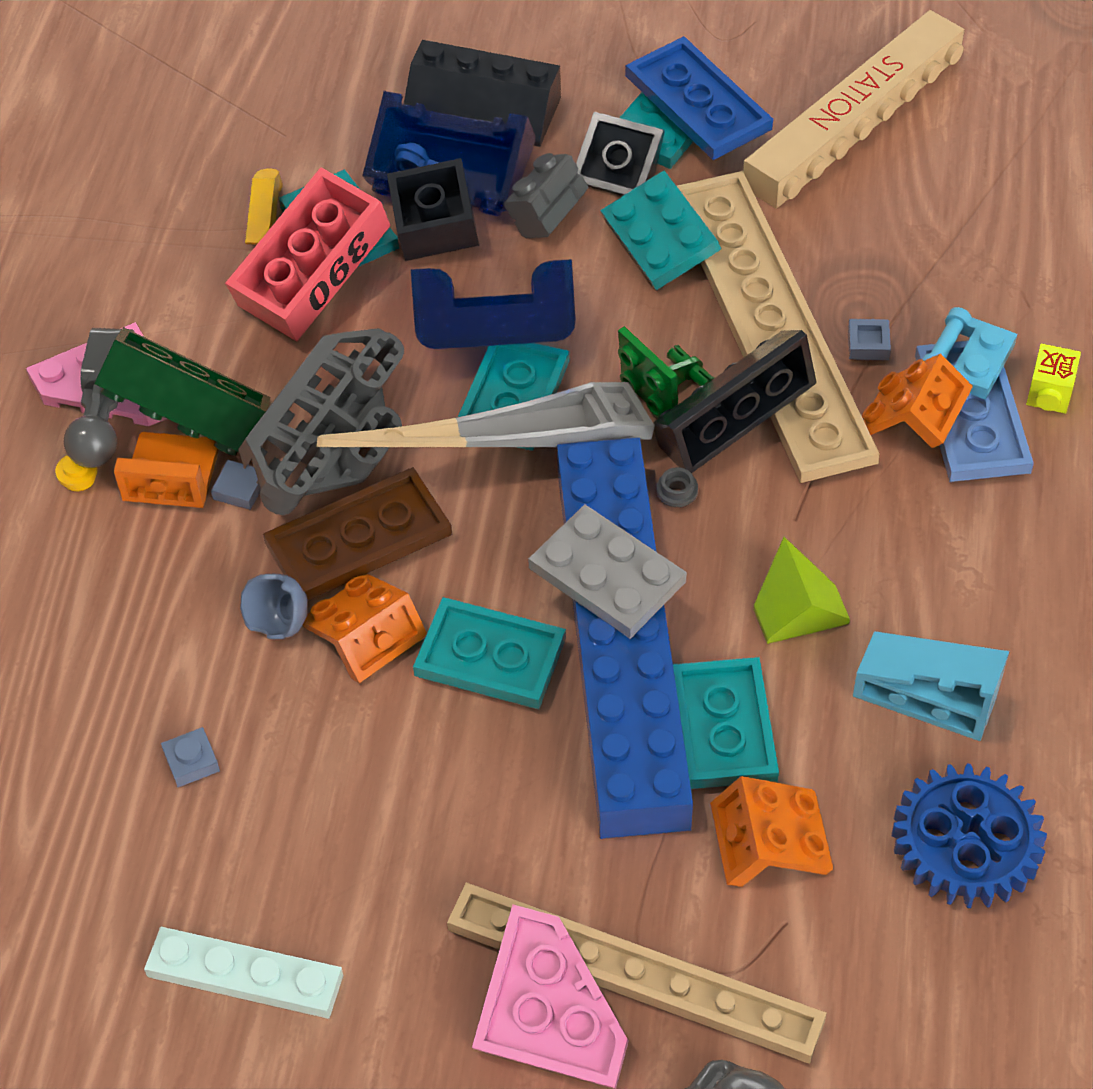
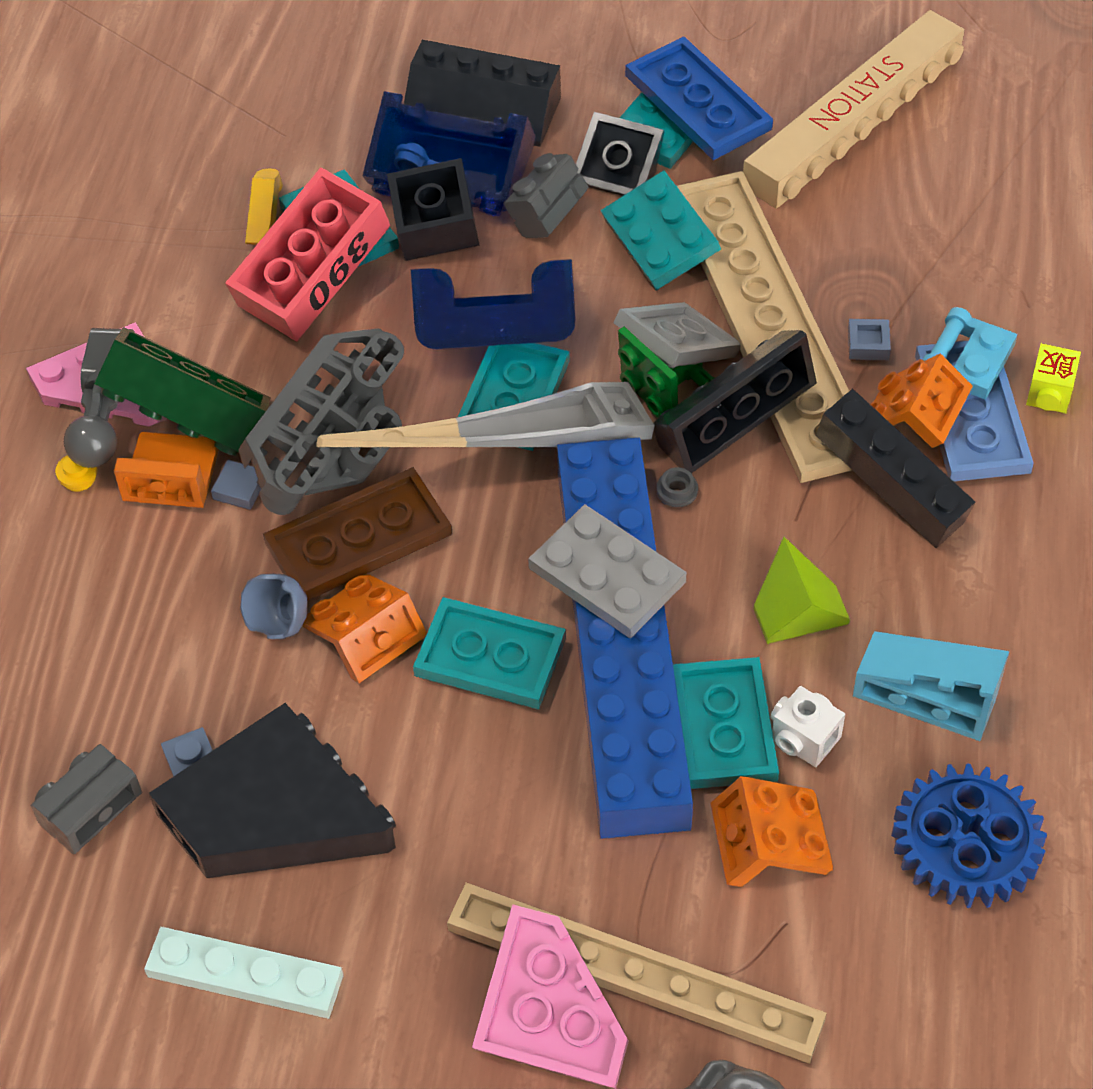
none -> dark grey brick [30,744,142,855]
none -> black slope [149,702,396,878]
none -> light grey plate [613,302,740,368]
none -> white brick [770,686,845,768]
none -> black brick [816,388,976,548]

